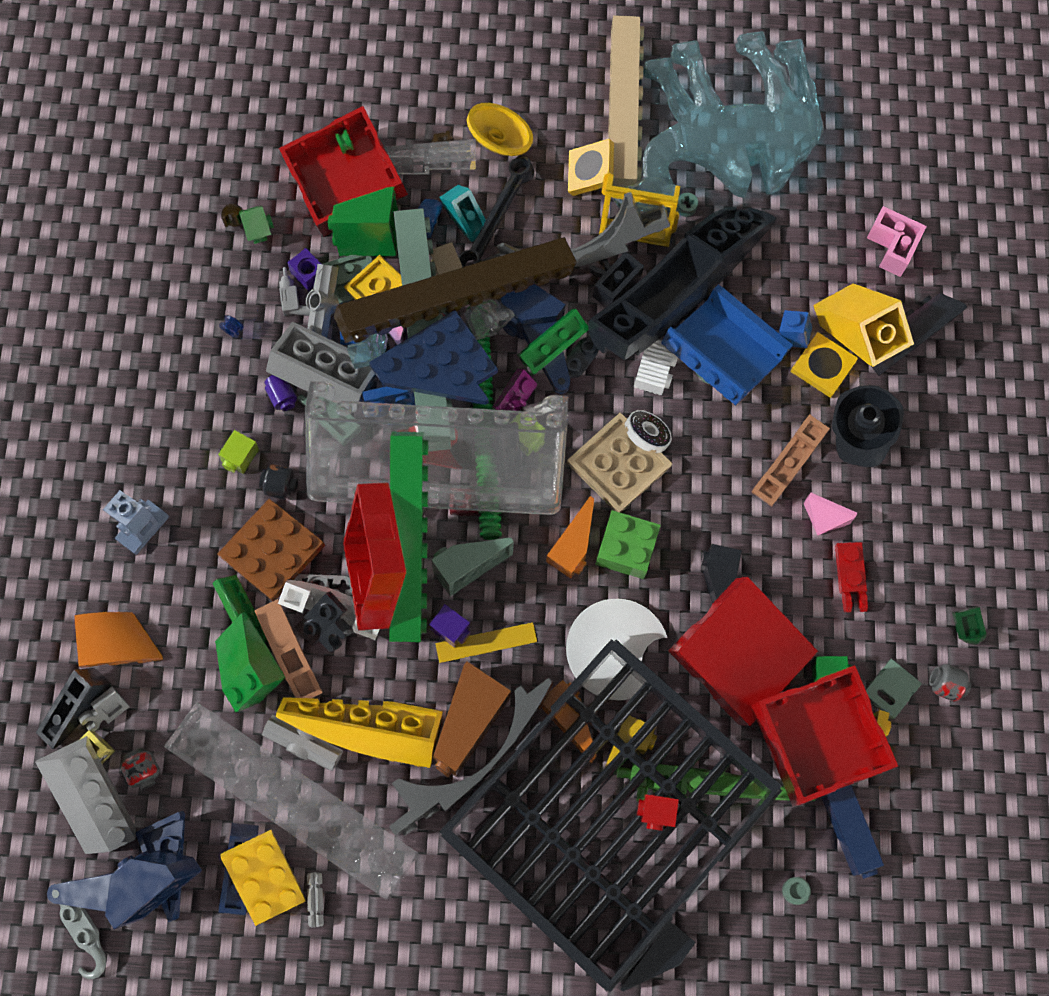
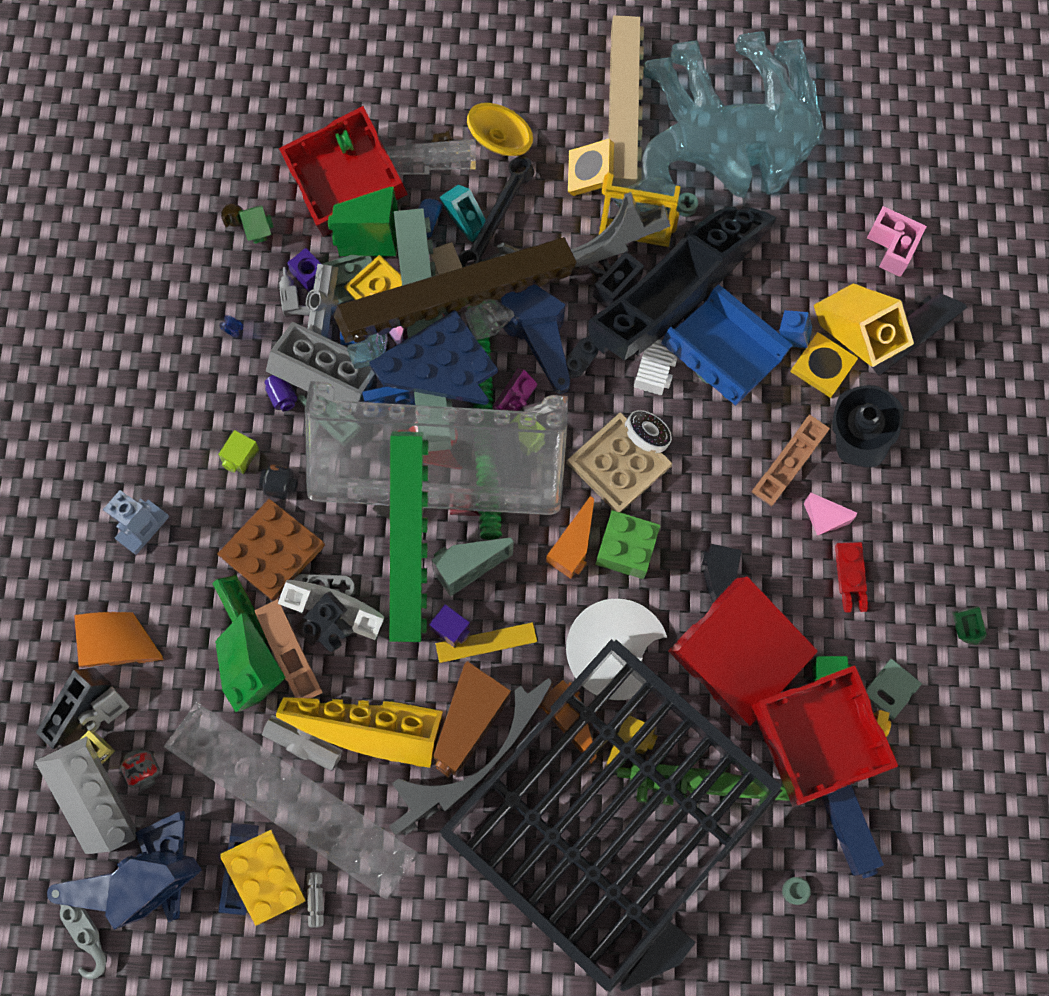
red tile [343,483,406,631] -> none
green plate [517,309,589,375] -> none
red brick [637,794,679,831] -> none
dark grey head [929,663,971,702] -> none

